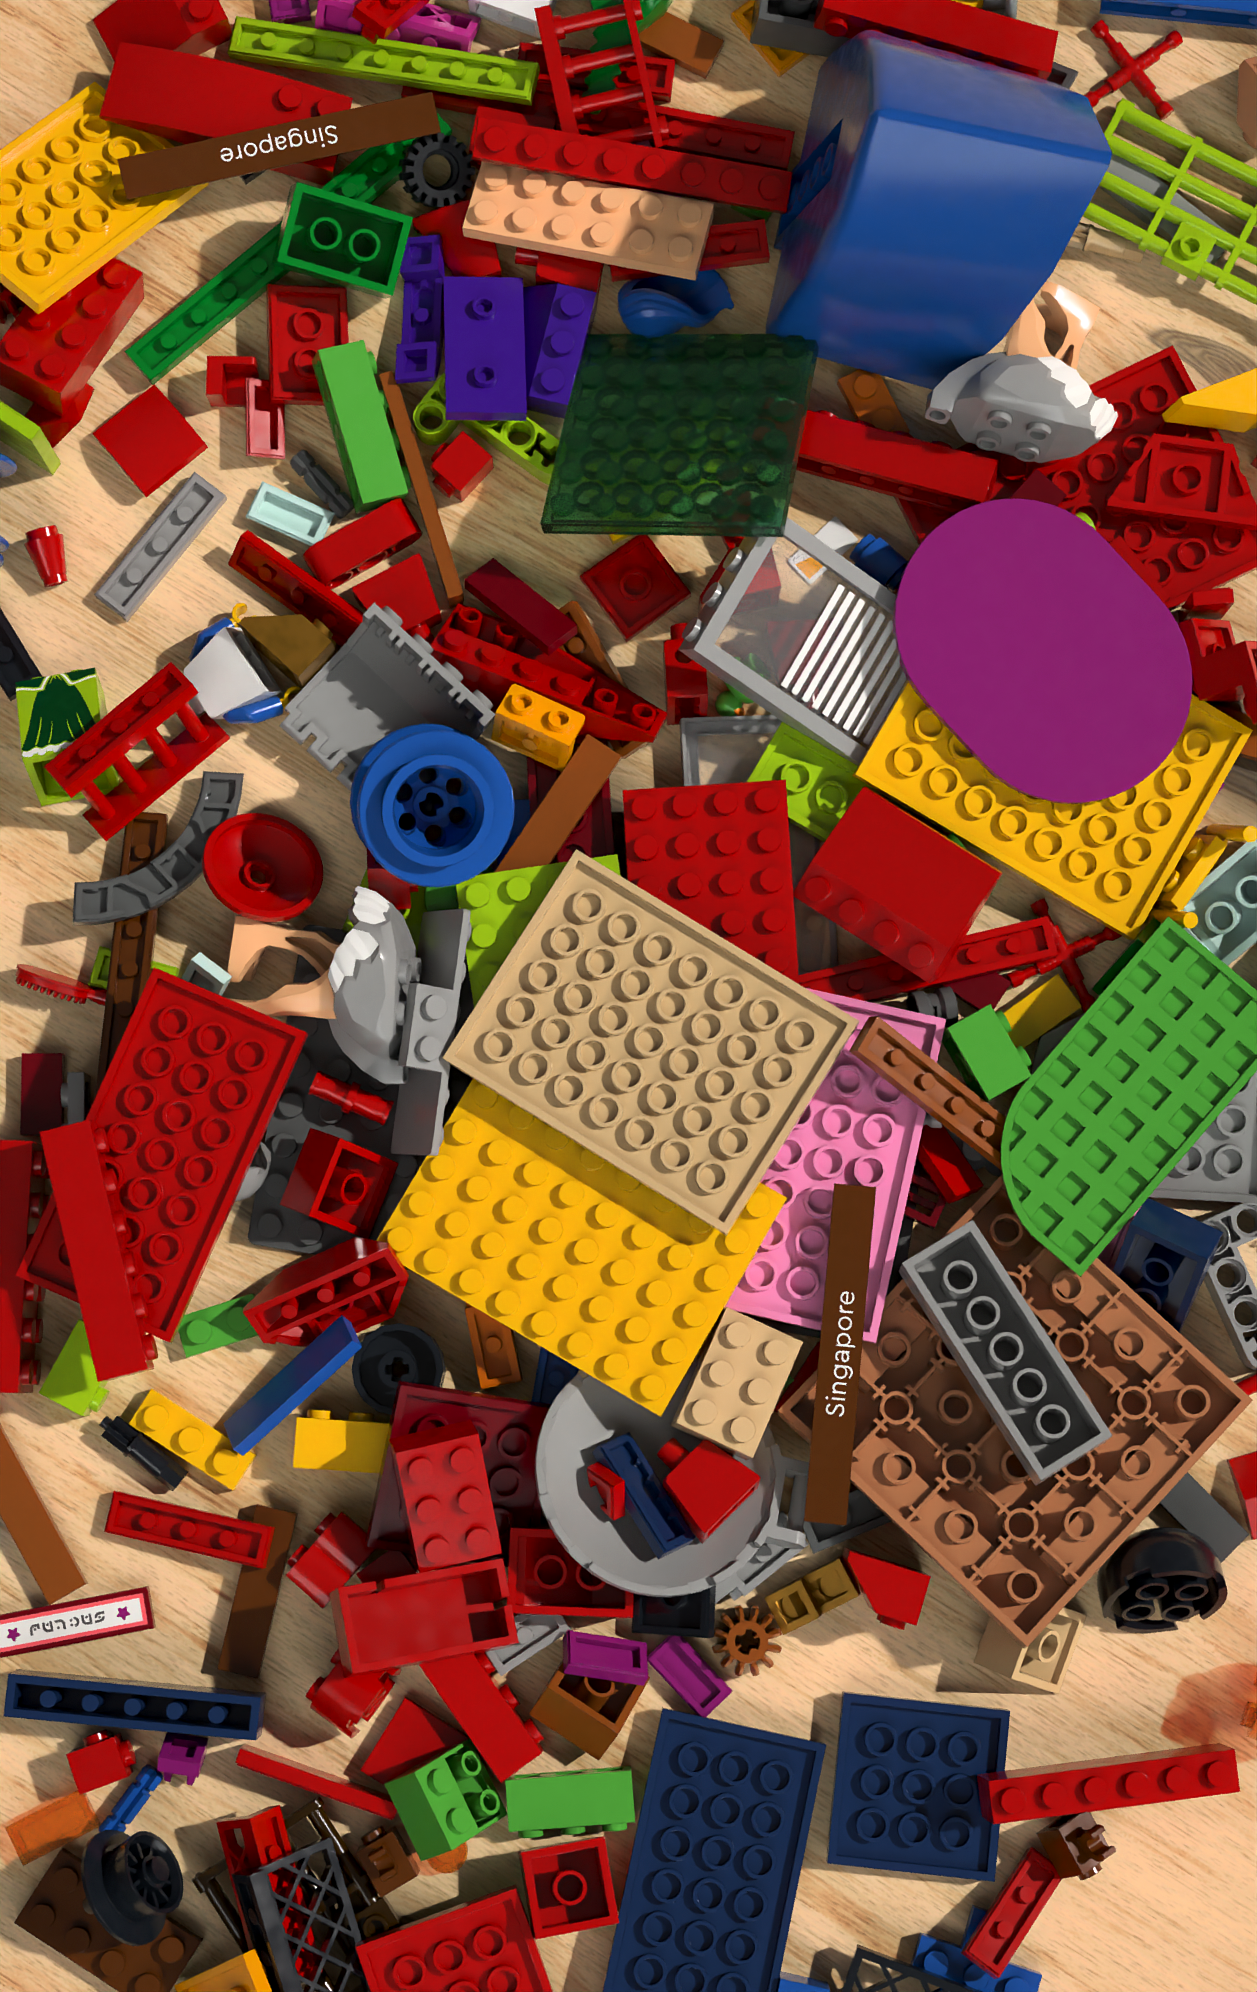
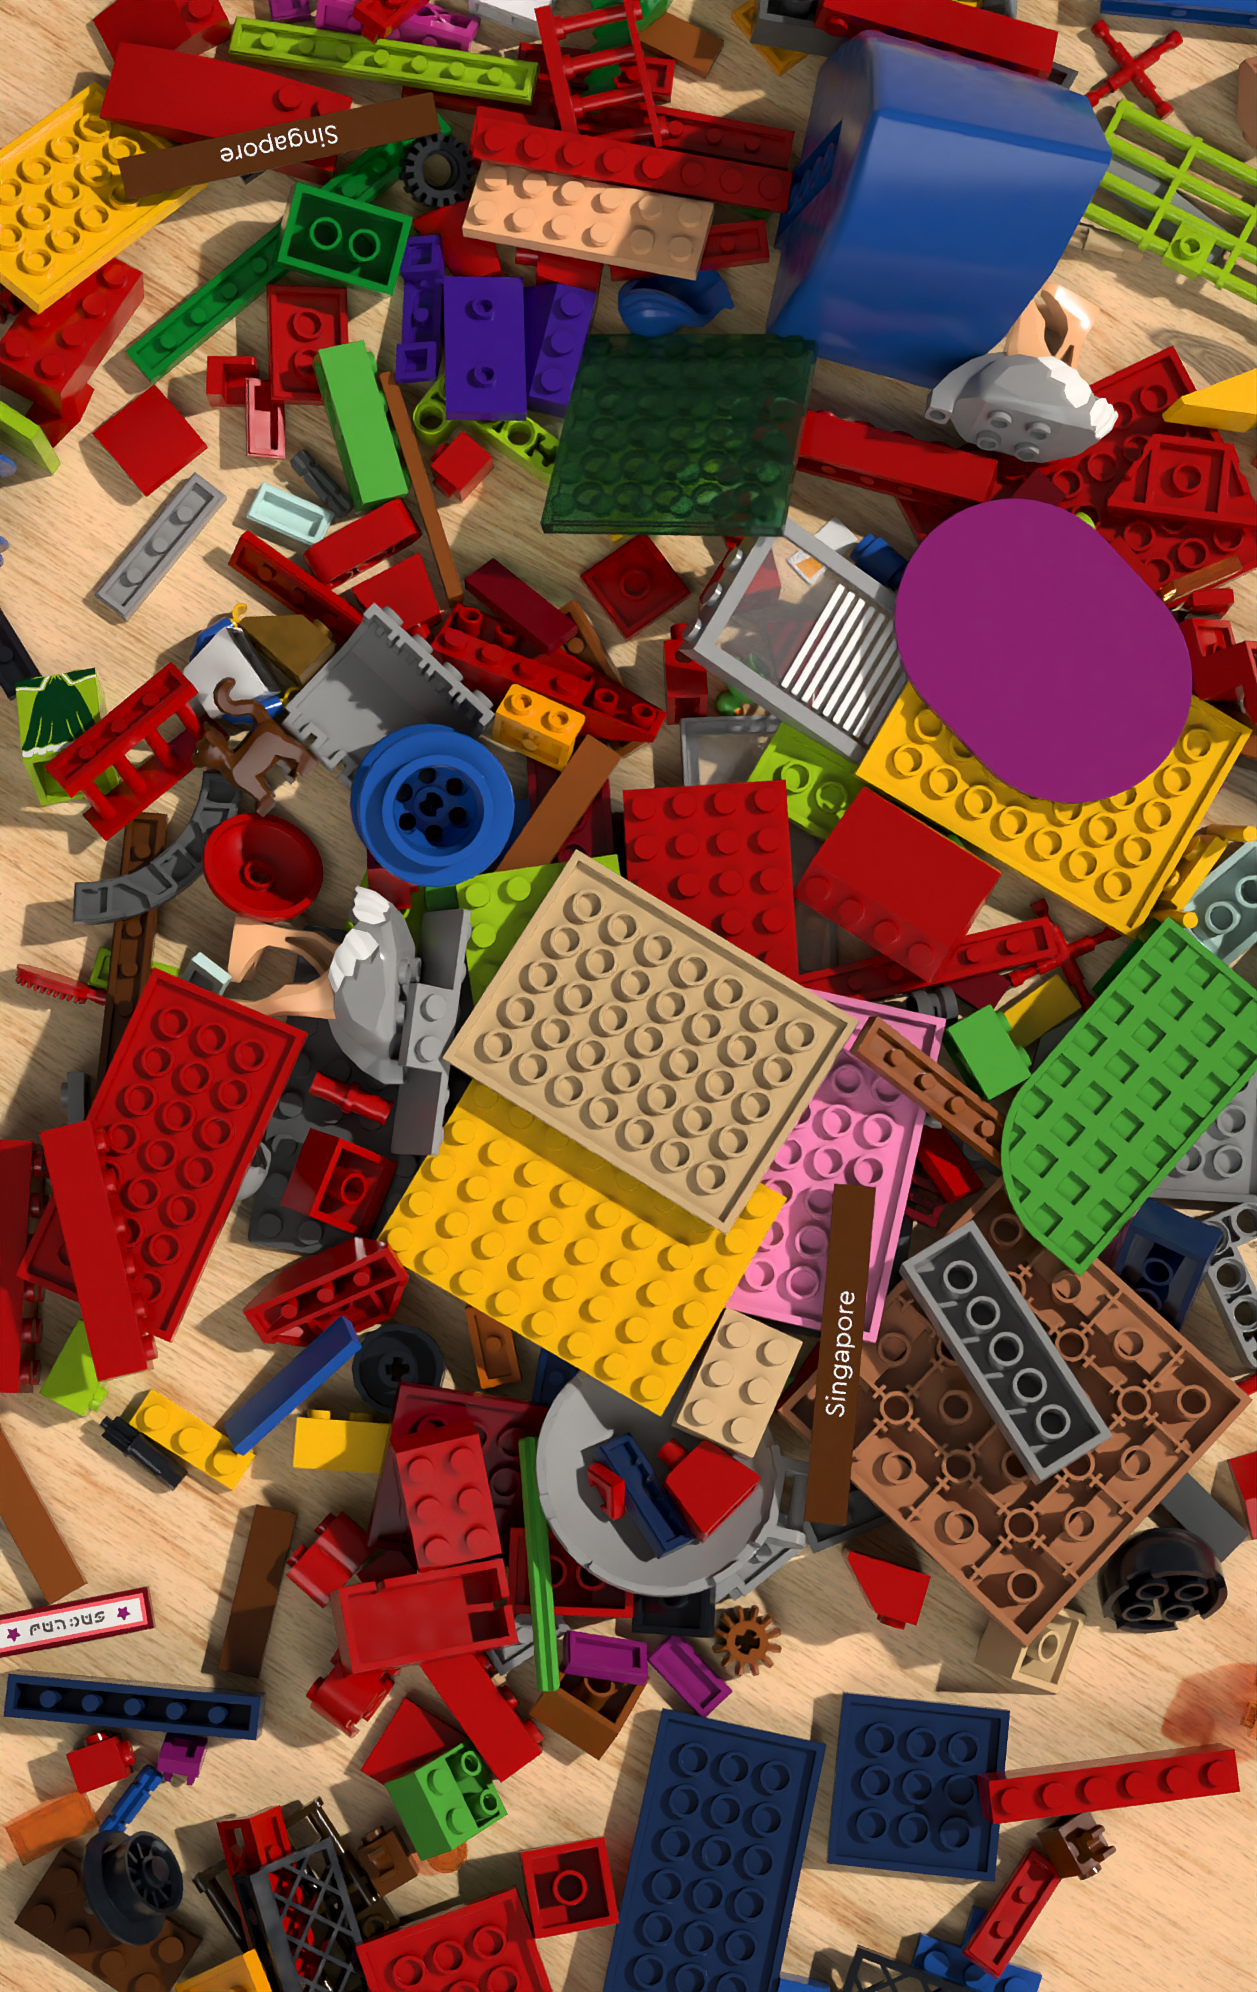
dark red tile [20,1053,65,1136] -> none
red cone [24,525,68,588] -> none
red tile [104,1491,275,1569] -> none
bright green plate [178,1293,259,1358] -> none
red tile [235,1744,397,1820] -> none
bright green brick [505,1765,635,1838] -> none
pearl gold slope [764,1556,861,1635] -> none
orange plate [837,369,910,433] -> none
none -> reddish brown animal [190,677,318,817]
none -> bright green axle [518,1436,560,1692]
none -> clear orange tile [1156,555,1243,605]

